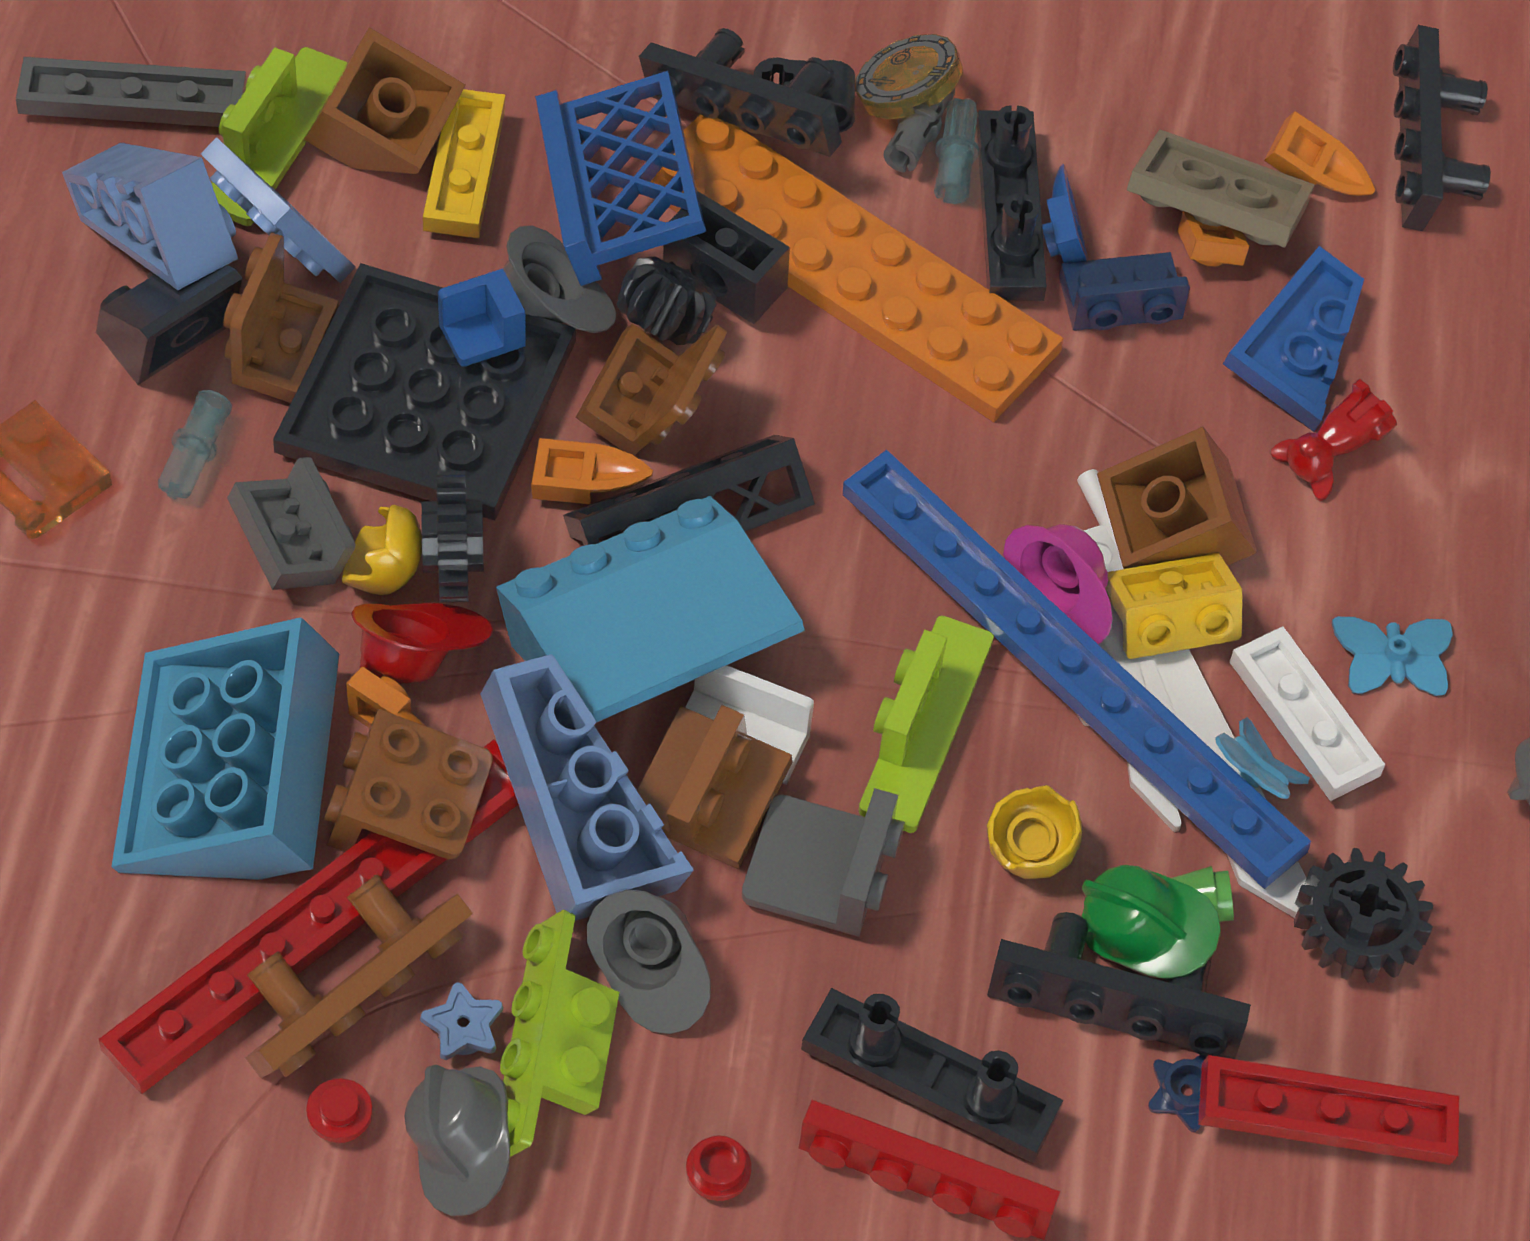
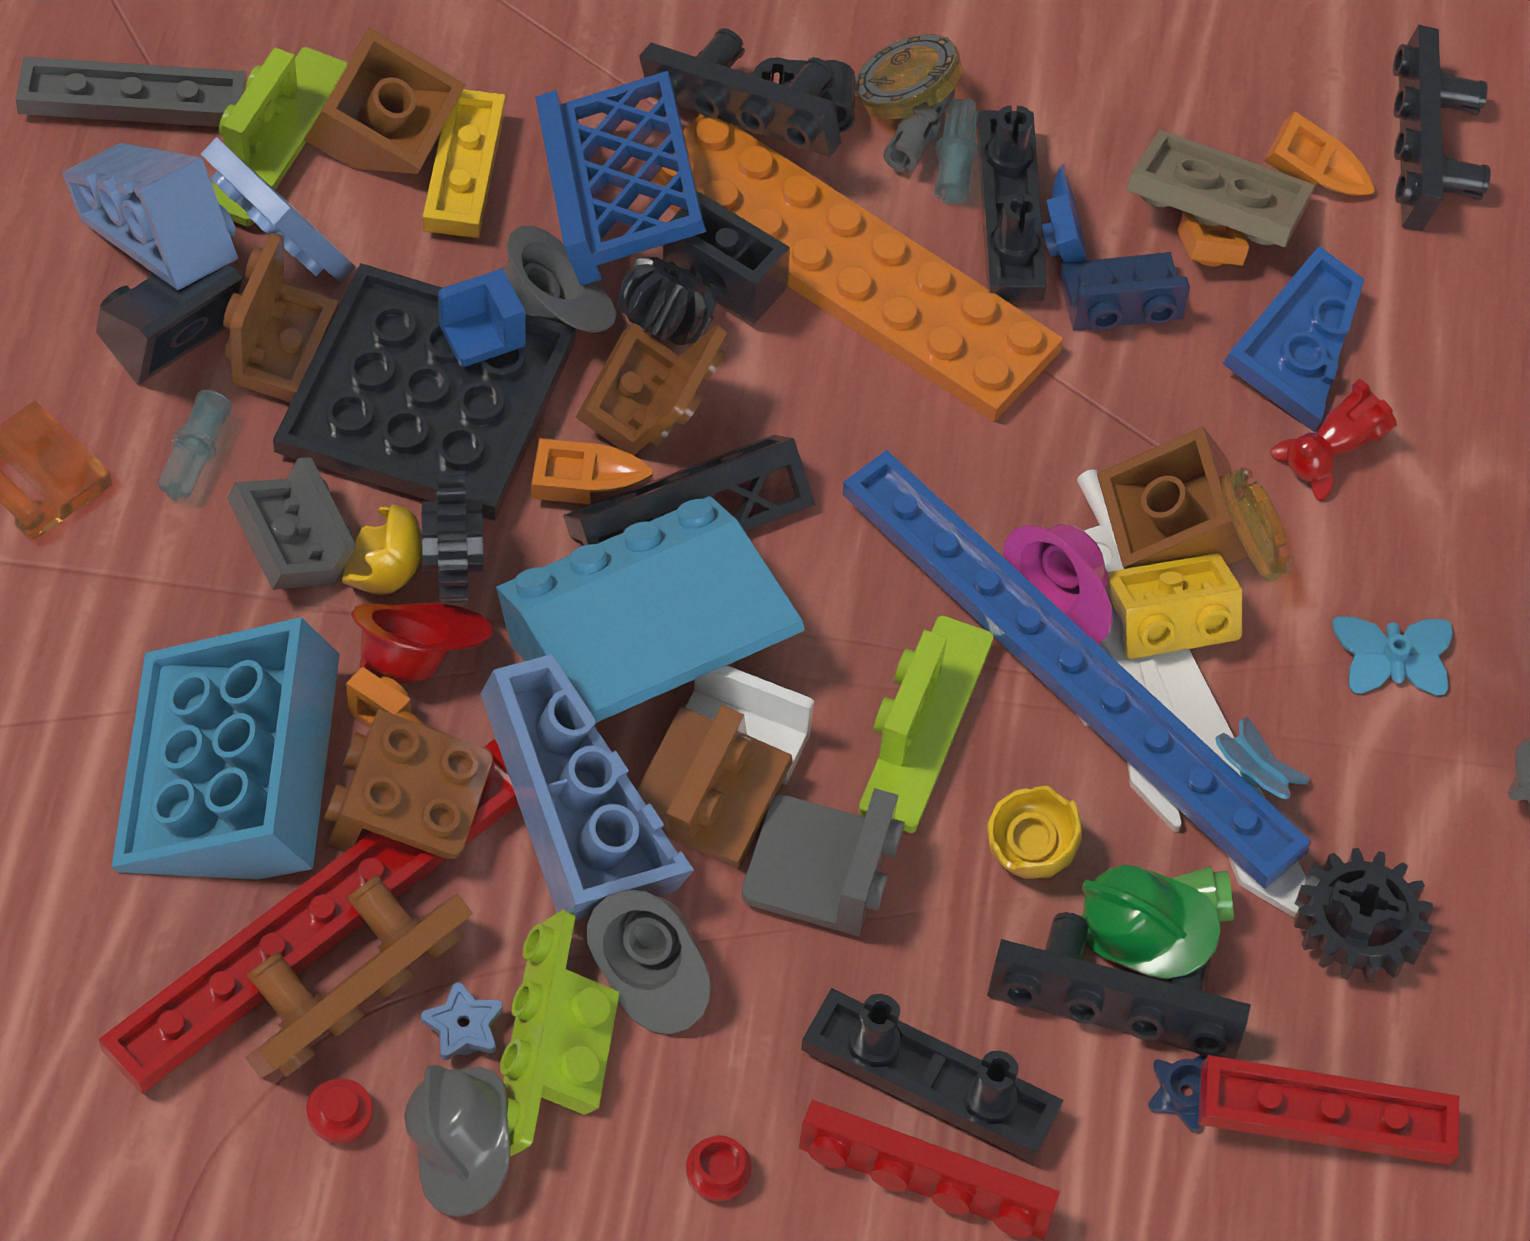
white plate [1230,626,1385,801] -> none
none -> clear yellow tile [1221,467,1294,582]

